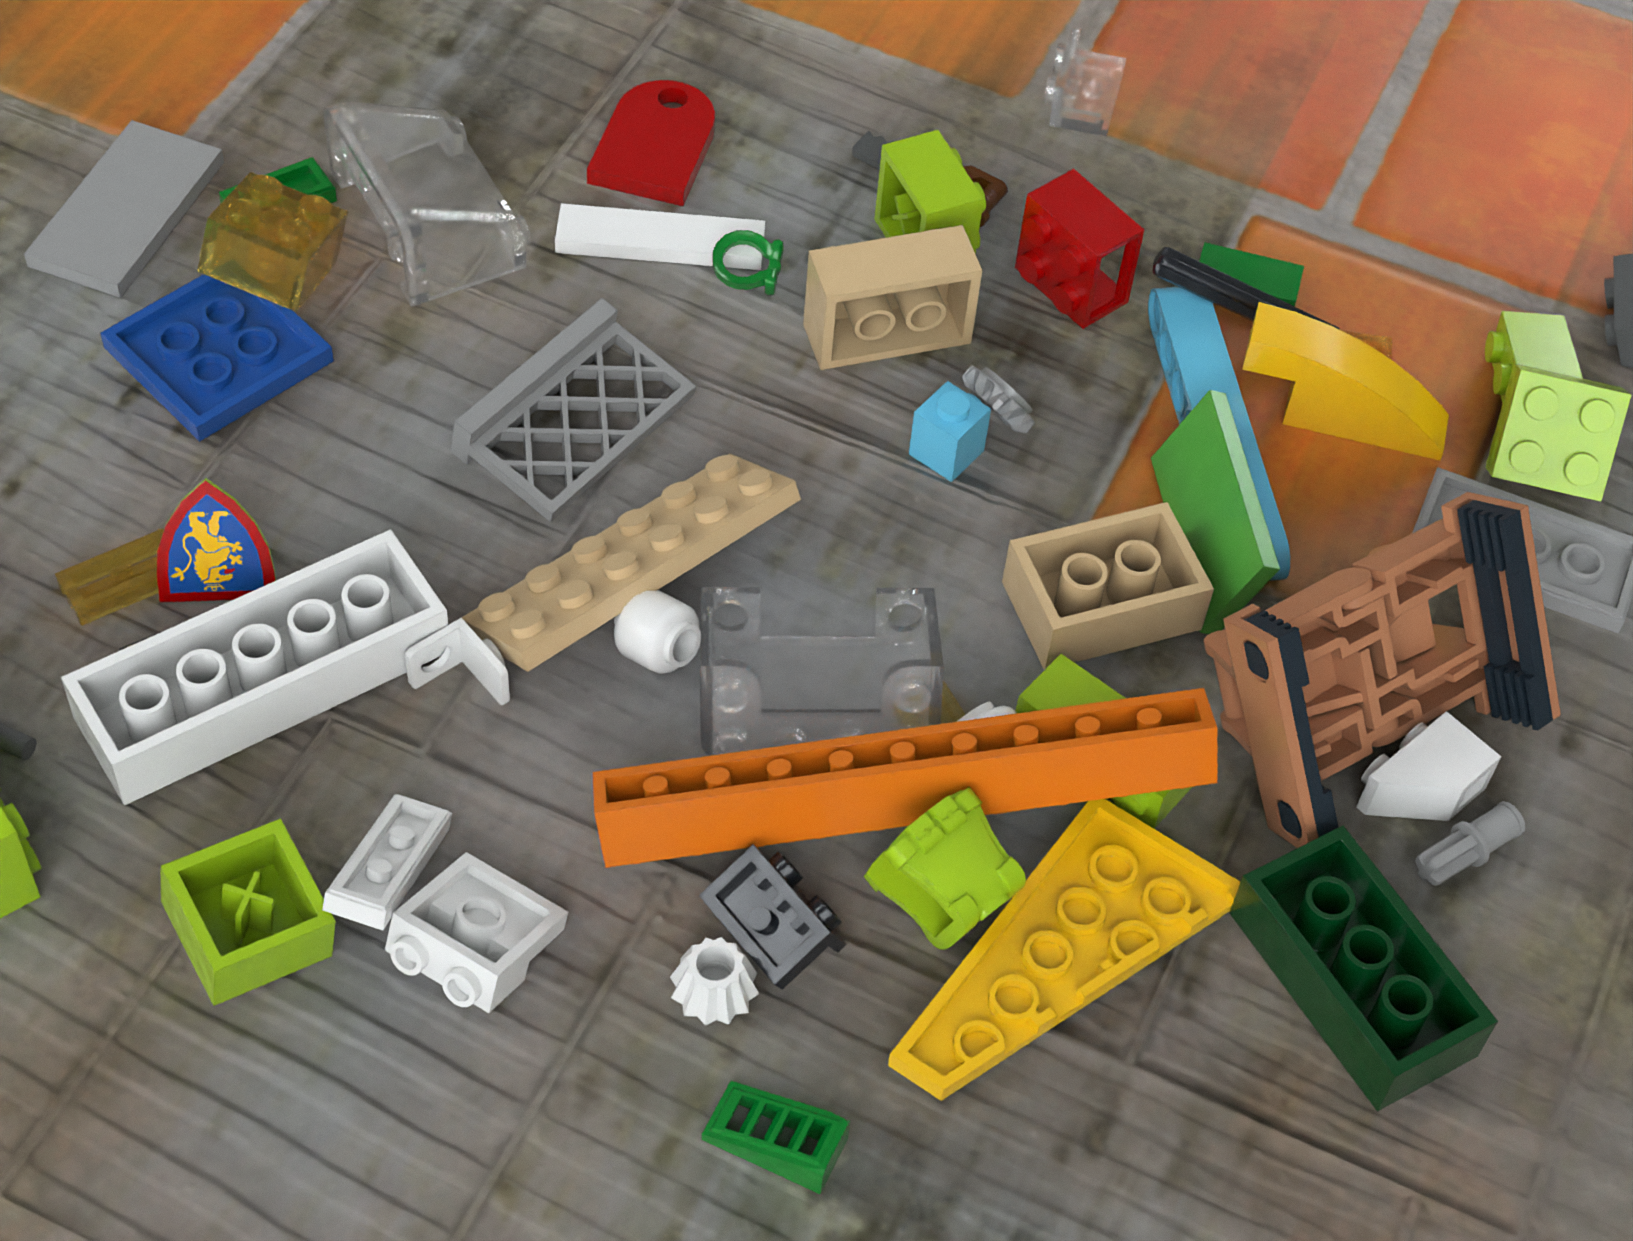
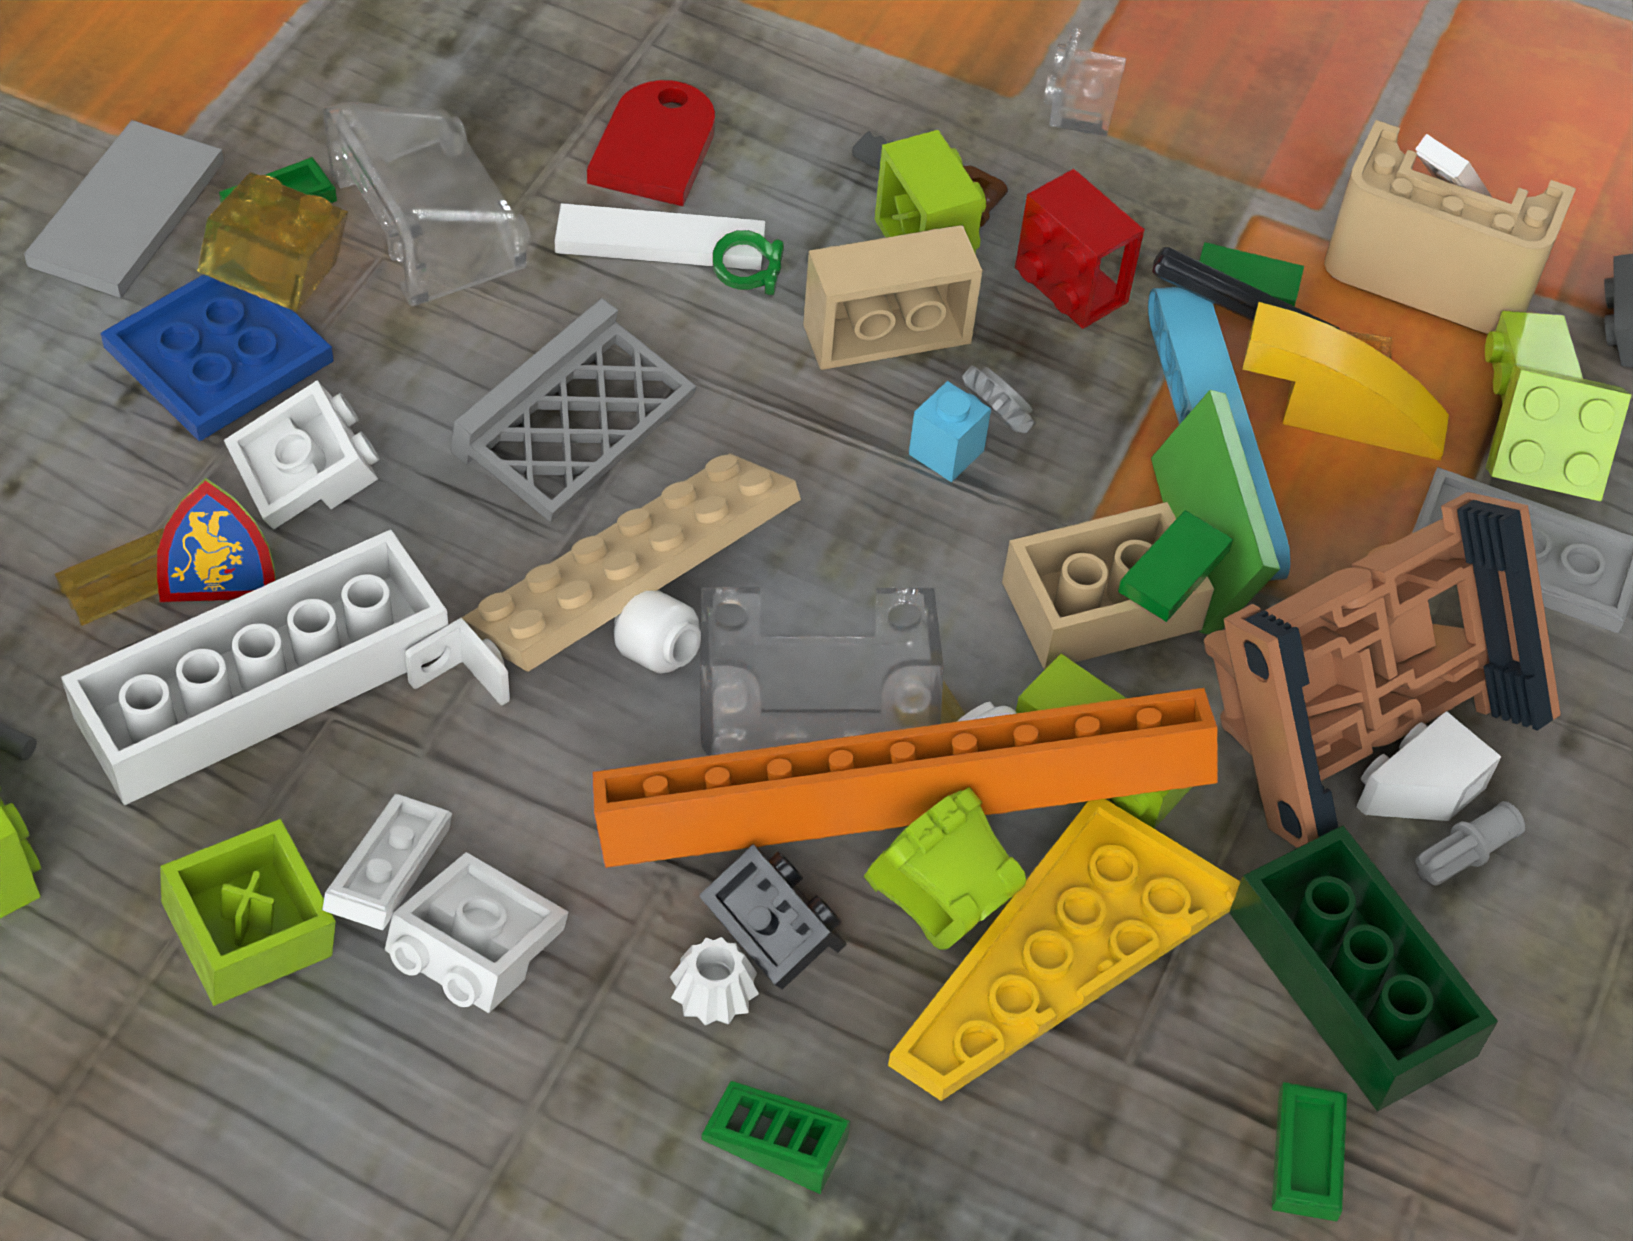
none -> white plate [224,380,380,530]
none -> green tile [1118,510,1233,622]
none -> green tile [1271,1082,1347,1222]
none -> tan windscreen [1324,120,1576,334]
none -> white tile [1415,134,1493,198]

